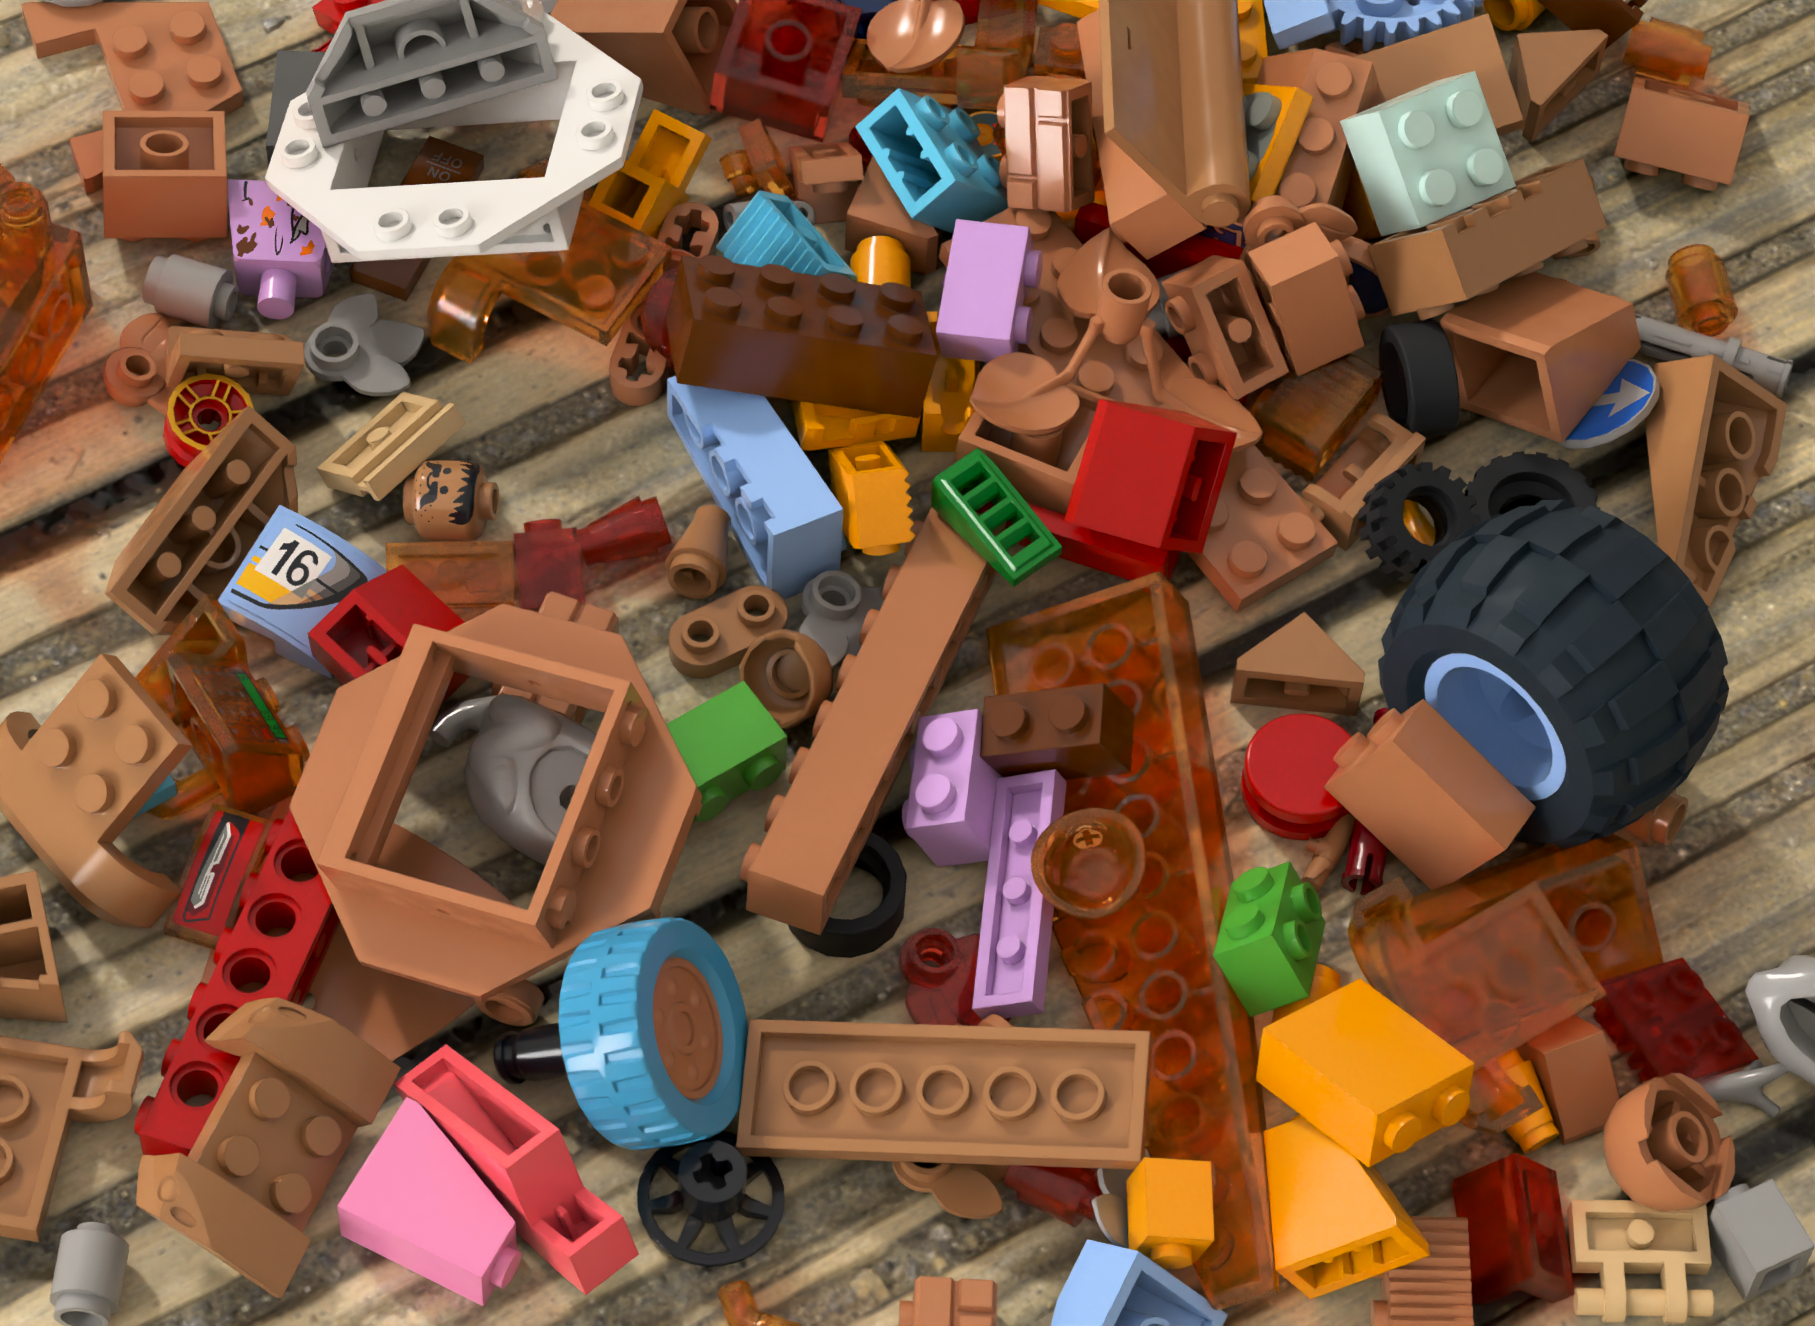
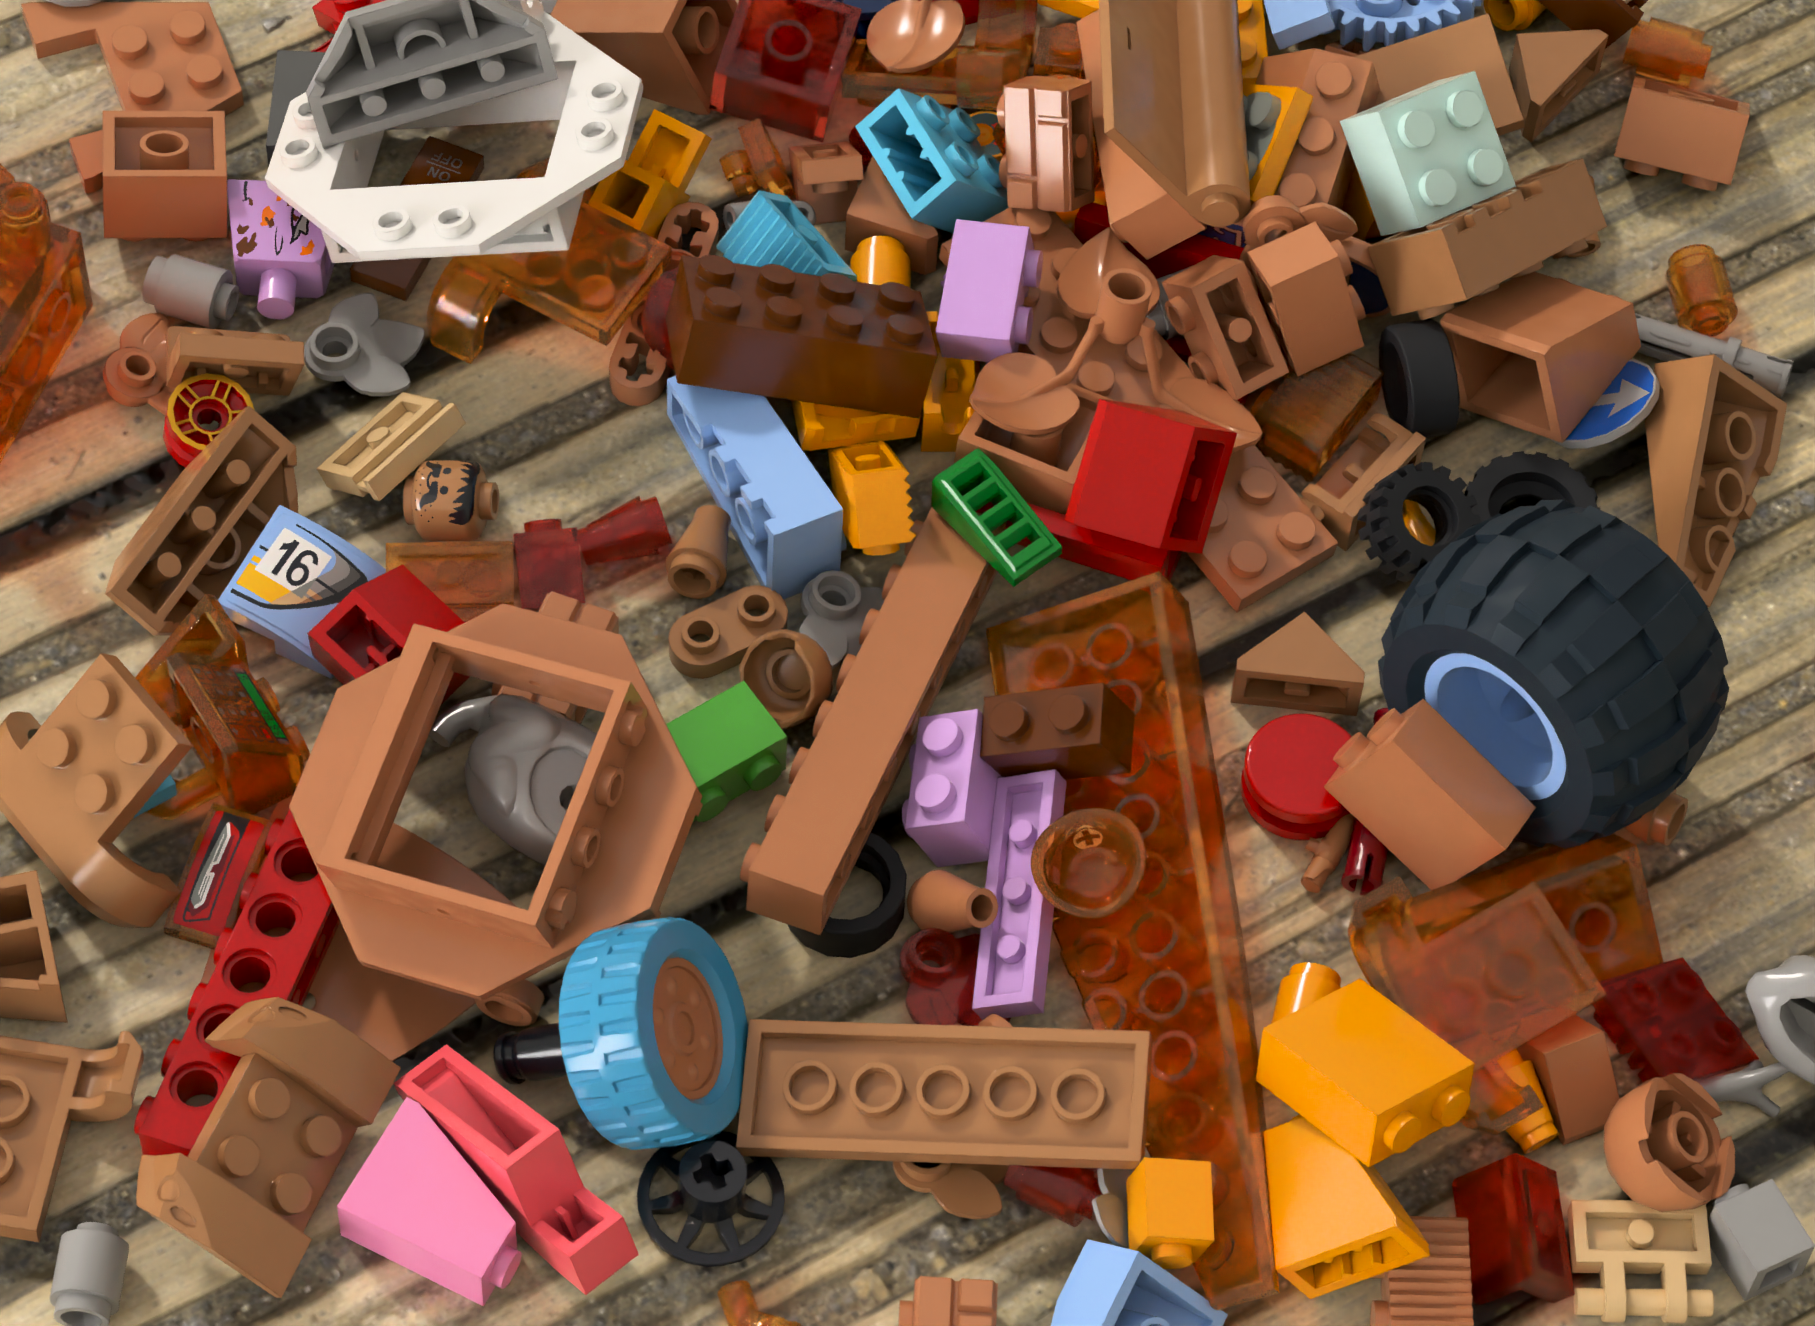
bright green brick [1213,861,1326,1017] -> none
none -> nougat cone [907,870,998,935]

